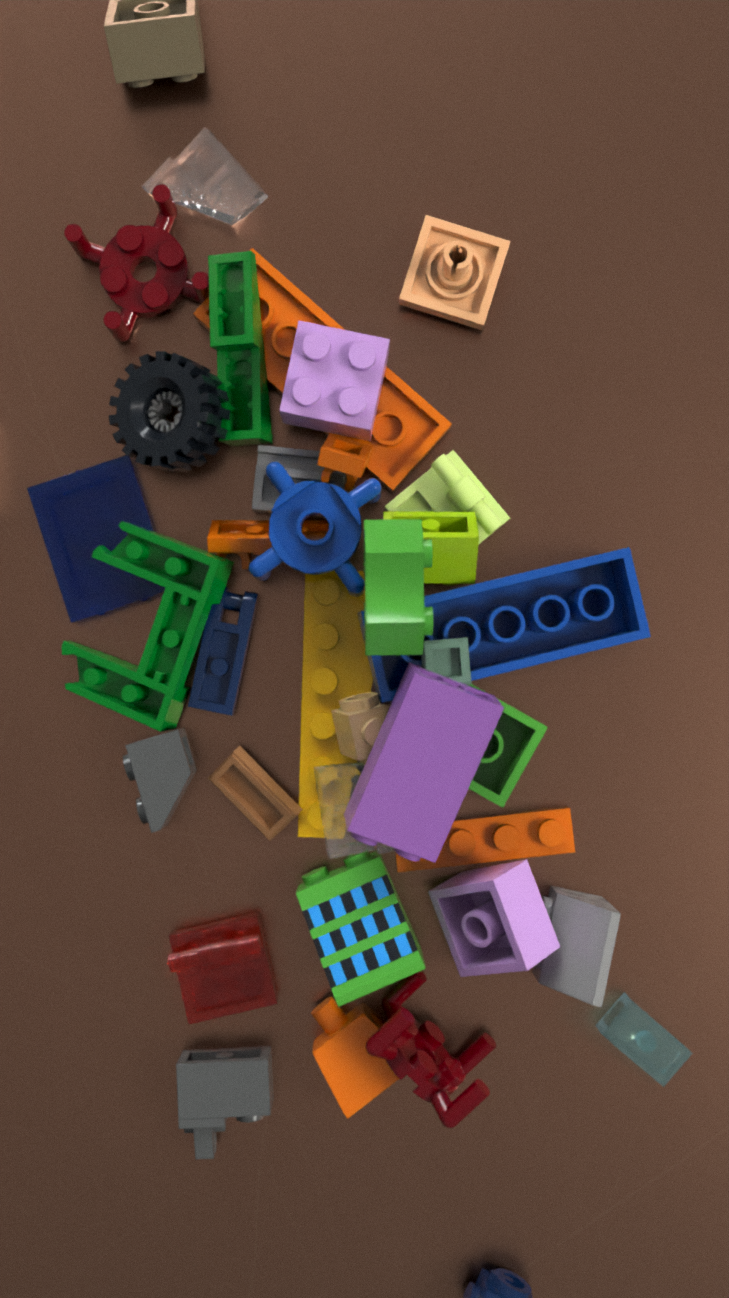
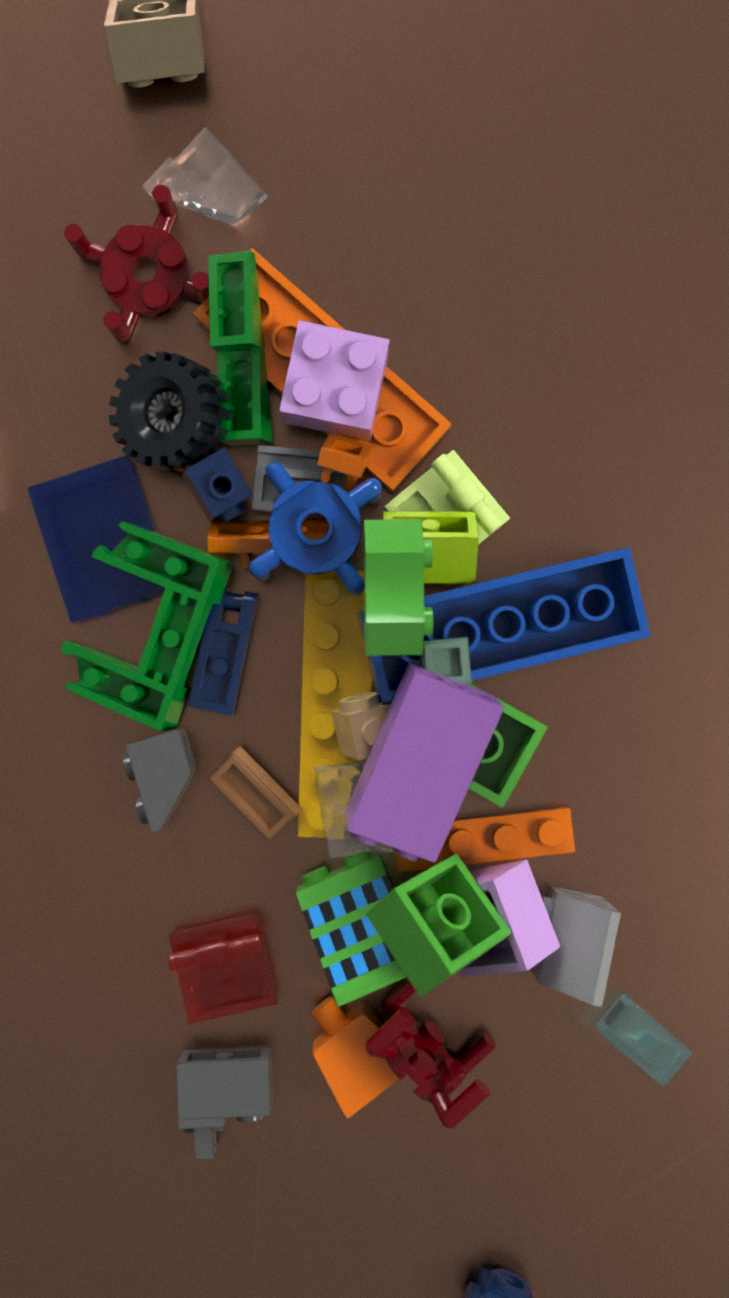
light nougat plate [399,215,511,330] -> none
none -> dark blue brick [183,447,253,524]
none -> bright green brick [366,853,512,997]

